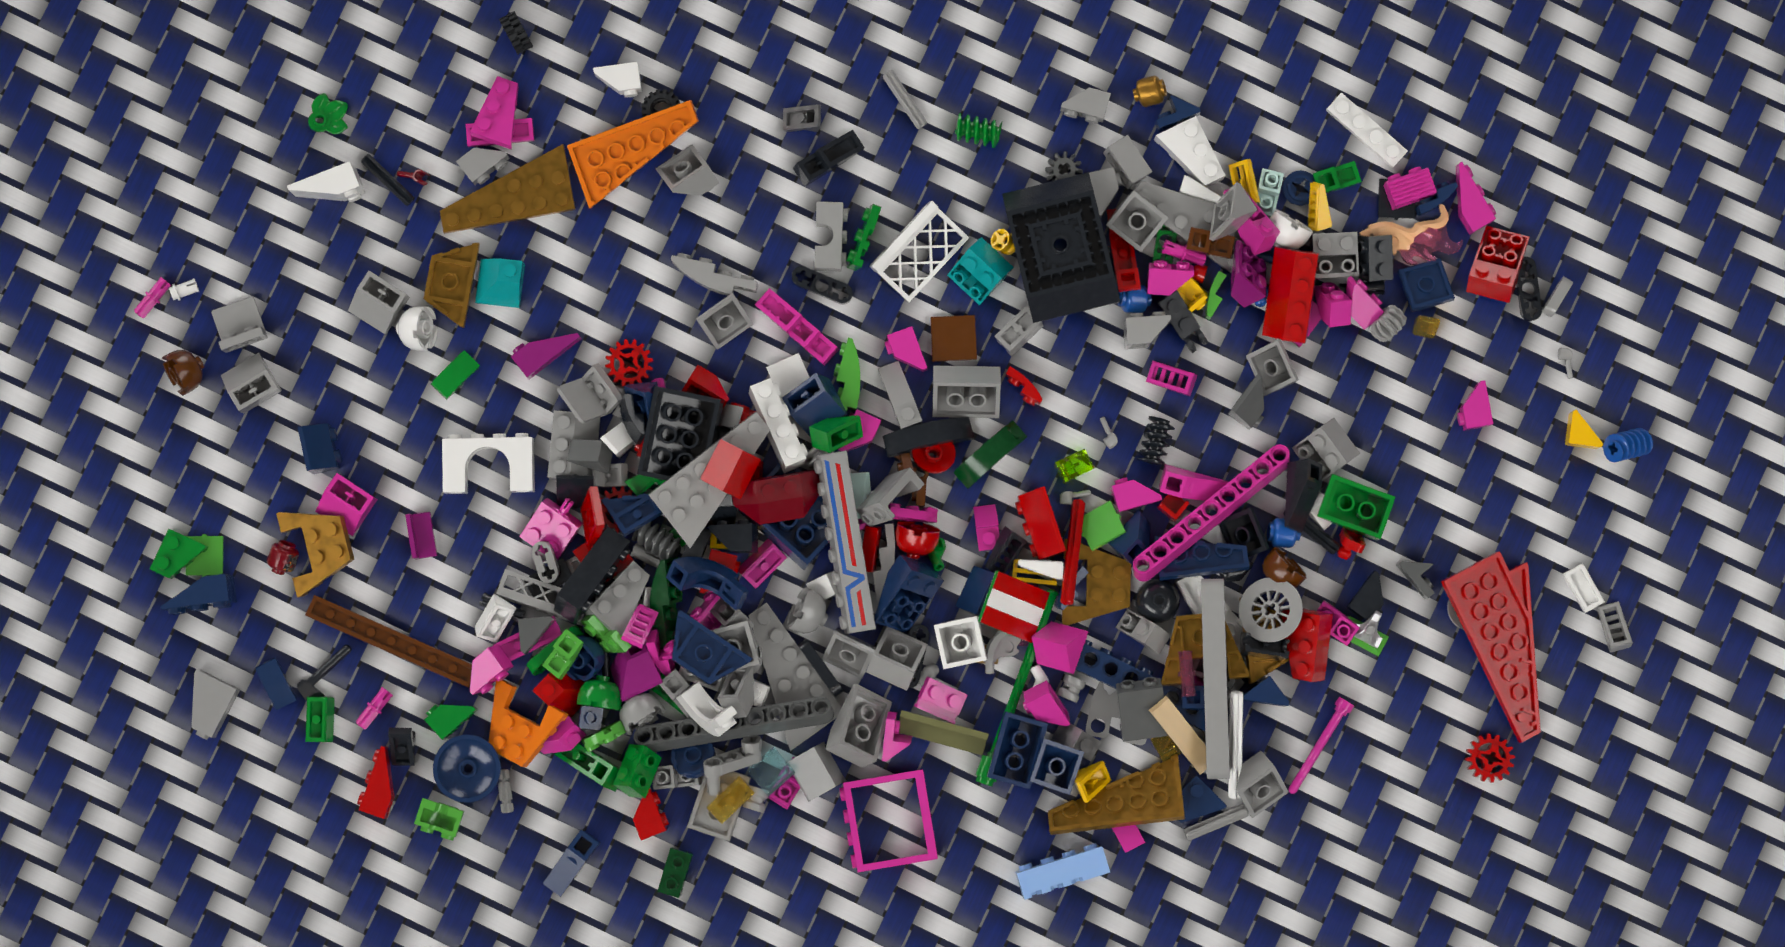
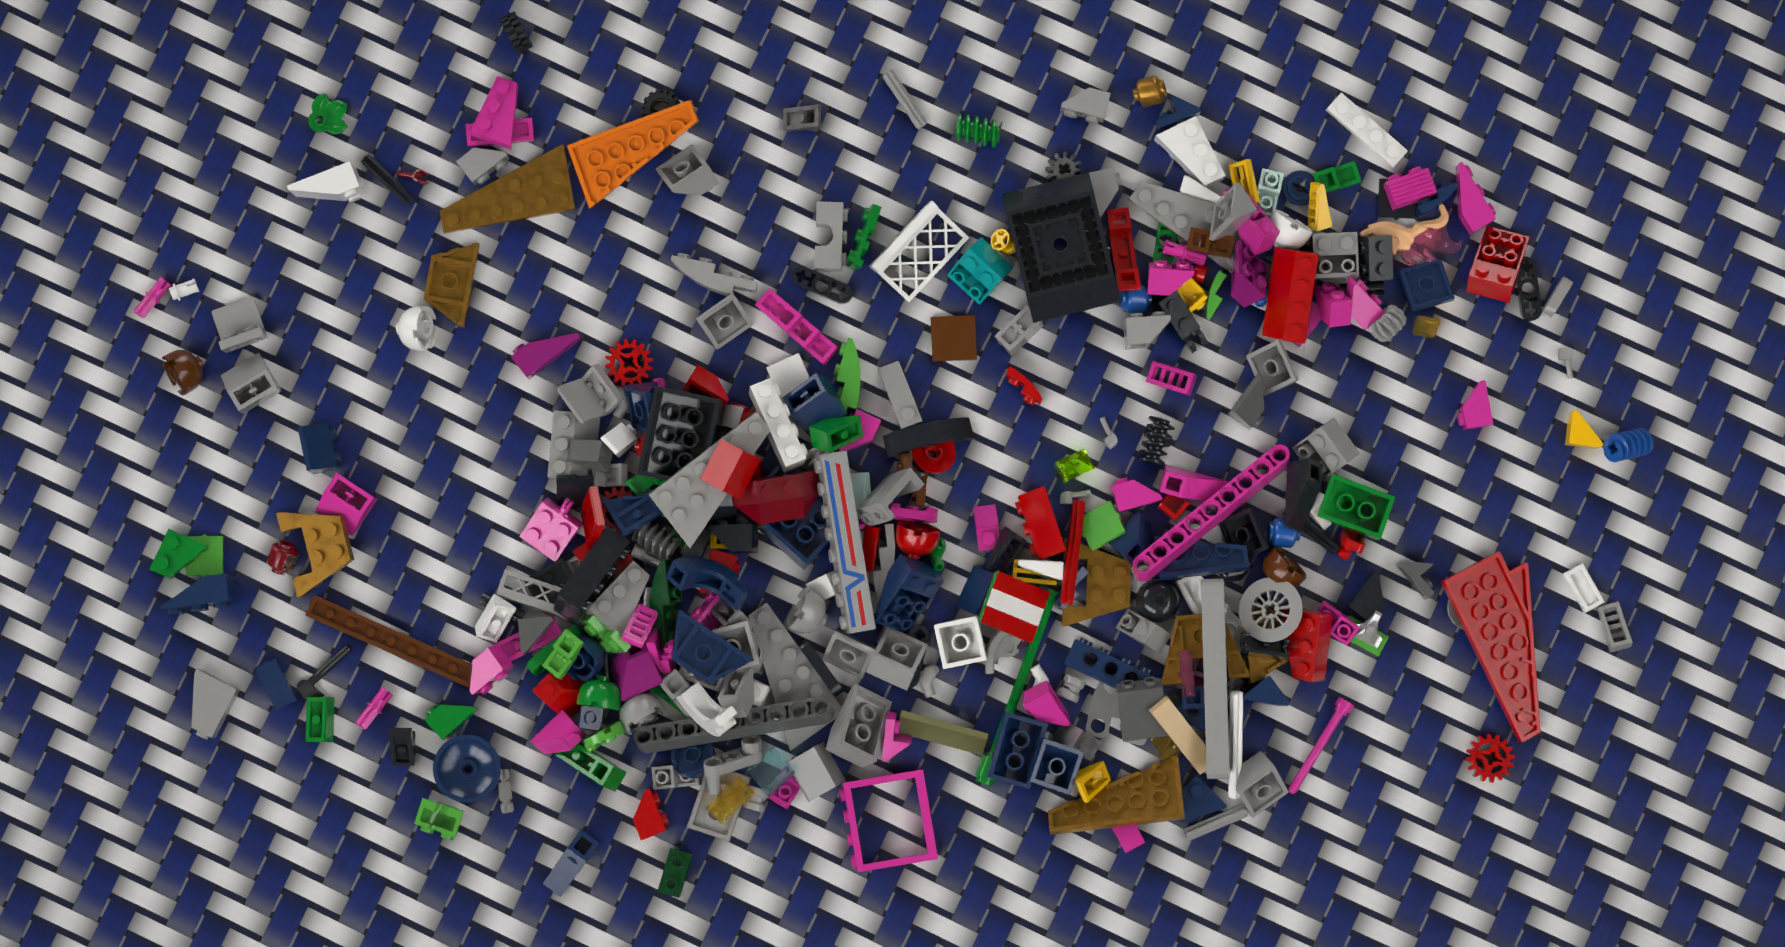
light grey slope [348,271,410,335] -> none
red slope [357,746,395,819] -> none
magenta panel [405,512,438,560] -> none
green slope [431,350,480,400] -> none
white arch [442,433,535,494] -> none
teal slope [475,258,525,308] -> none
orange wing [489,679,569,767] -> none
light grey beam [532,541,560,583] -> none
white slope [593,62,642,97] -> none
green brick [613,744,662,798] -> none
black slope [619,394,645,445] -> none
dark pink slope [739,539,787,589] -> none
black slope [793,130,865,187] -> none
dark pink slope [884,326,927,372] -> none
dark pink plate [914,677,968,724] -> none
light grey slope [932,366,1001,418] -> none
dark green arch [953,421,1027,489] -> none
light blue wedge [1015,843,1110,900] -> none
dark pink slope [1032,621,1088,674] -> none
light grey hinge [1103,135,1152,190] -> none
light grey slope [1106,190,1169,252] -> none

